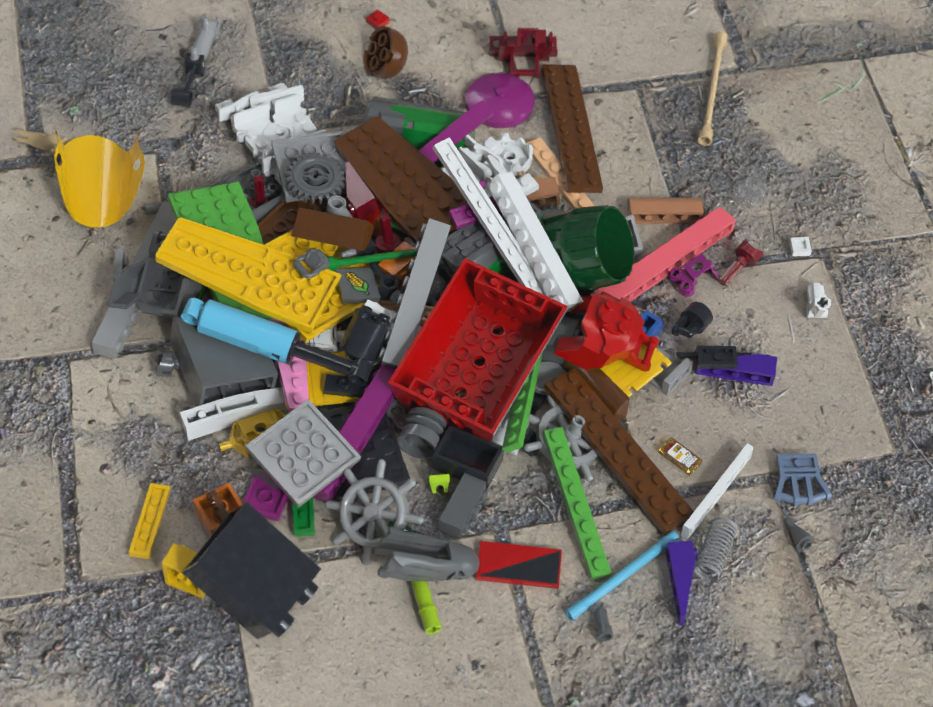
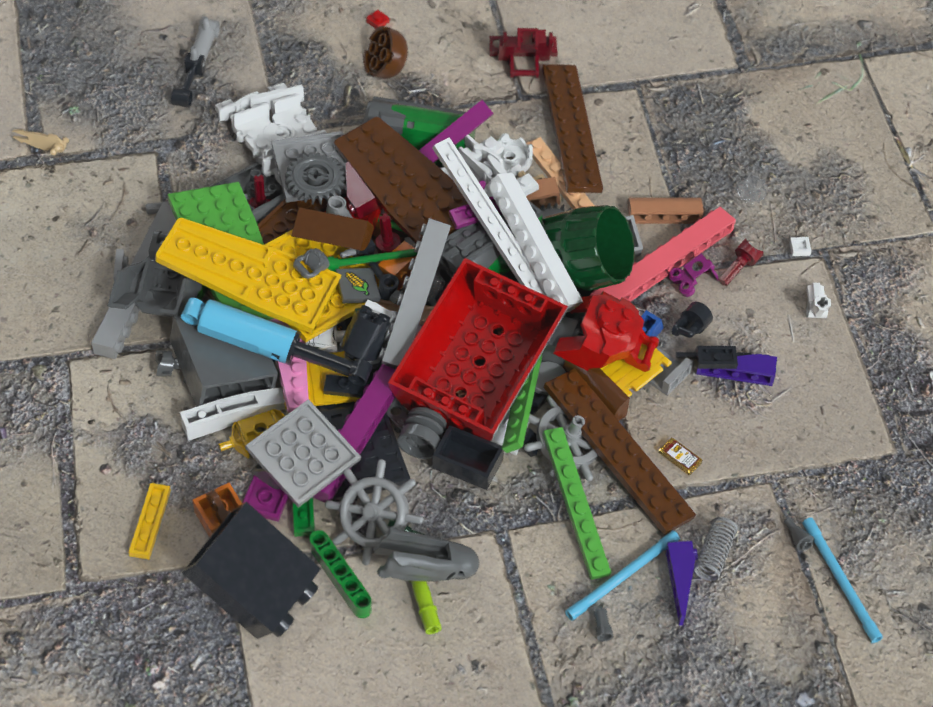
yellow piece [54,129,145,228] -> none
yellow brick [161,543,205,599] -> none
lime tile [428,474,450,494] -> none
dark grey brick [438,473,488,540] -> none
magenta dish [466,73,535,128] -> none
tile [476,541,562,589] -> none
white tile [681,443,753,539] -> none
tan hose [698,32,728,146] -> none
sand blue plate [774,454,832,506] -> none
none -> green beam [309,530,372,618]
none -> medium azure piece [802,517,883,643]

